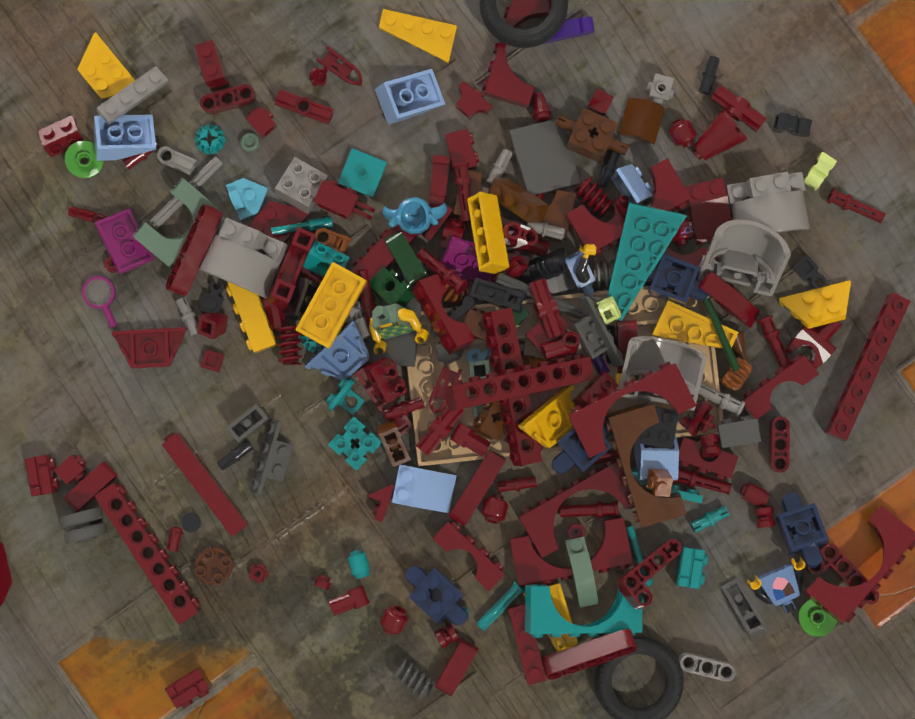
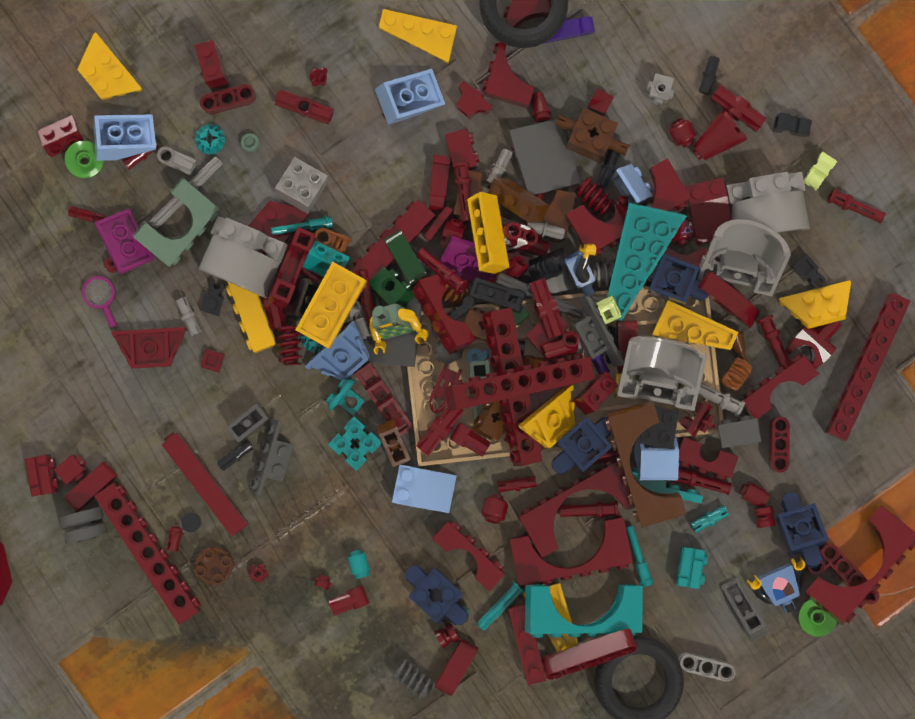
light grey plate [96,66,168,125] -> none
dark red brick [165,666,212,709] -> none
dark red beam [166,204,223,296] -> none
dark red brick [197,313,228,339] -> none
medium azure plate [226,178,269,221] -> none
dark red brick [246,106,277,139] -> none
dark red brick [314,179,375,221] -> none
dark red piece [316,46,363,86] -> none
teal plate [338,148,387,198] -> none
dark red brick [364,357,407,403] -> none
dark red slope [367,484,395,522] -> none
dark red head [380,605,408,635] -> none
dark azure piece [382,197,447,234] -> none
dark red pin [385,396,425,421] -> none
dark red slope [448,449,506,526] -> none
sand green arch [565,537,598,608] -> none
dark red plate [566,522,585,539] -> none
dark red arch [568,361,697,458] -> none
dark red beam [617,539,682,609] -> none
reddish brown slope [618,98,665,145] -> none
dark orange brick [646,468,673,497] -> none
dark red wheel [700,434,722,457] -> none
dark green bar [703,298,740,372] -> none

